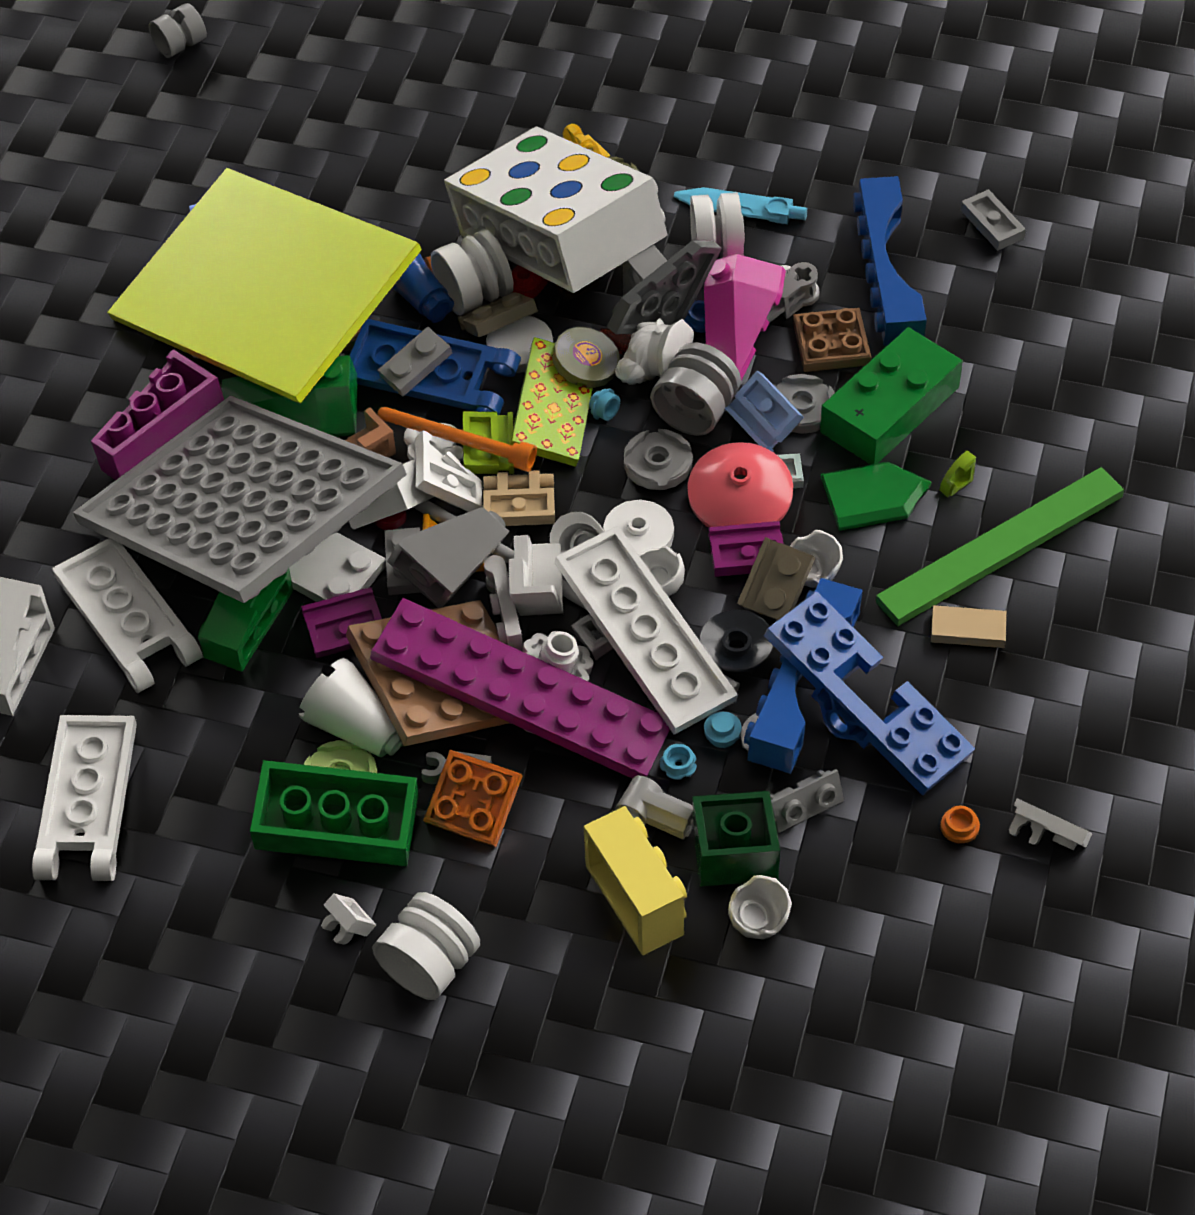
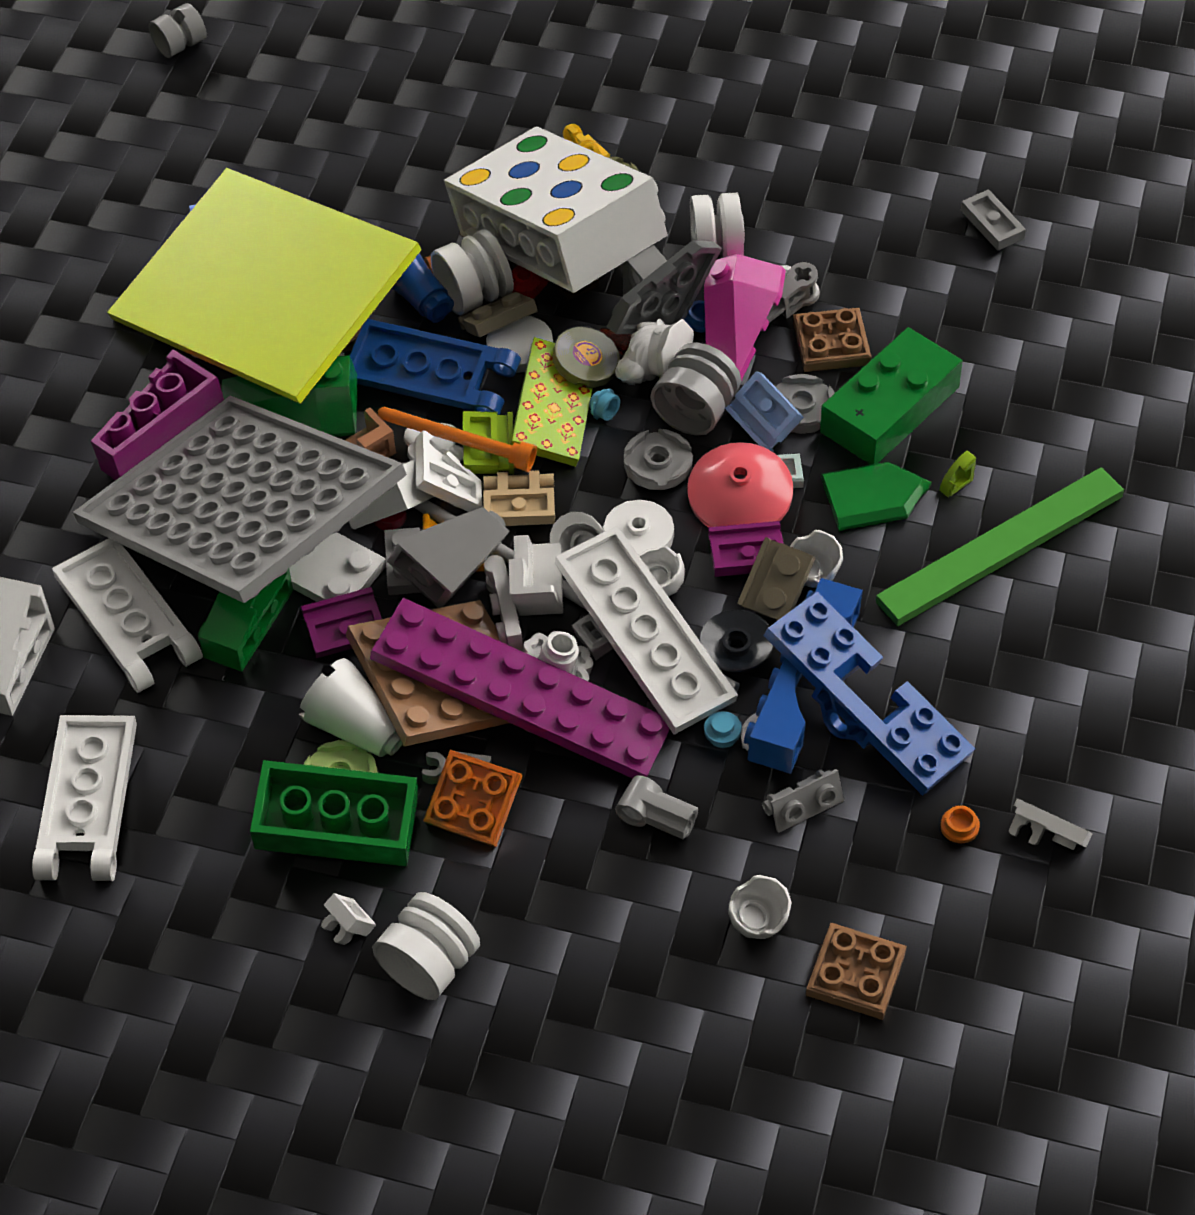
light grey plate [378,327,452,397] -> none
light yellow piece [584,806,687,956] -> none
medium azure plate [659,744,697,780] -> none
medium azure piece [674,187,807,224] -> none
dark green slope [692,791,780,886] -> none
blue arch [853,176,927,346] -> none
tan tile [931,605,1007,648] -> none
none -> medium nougat tile [806,923,907,1020]

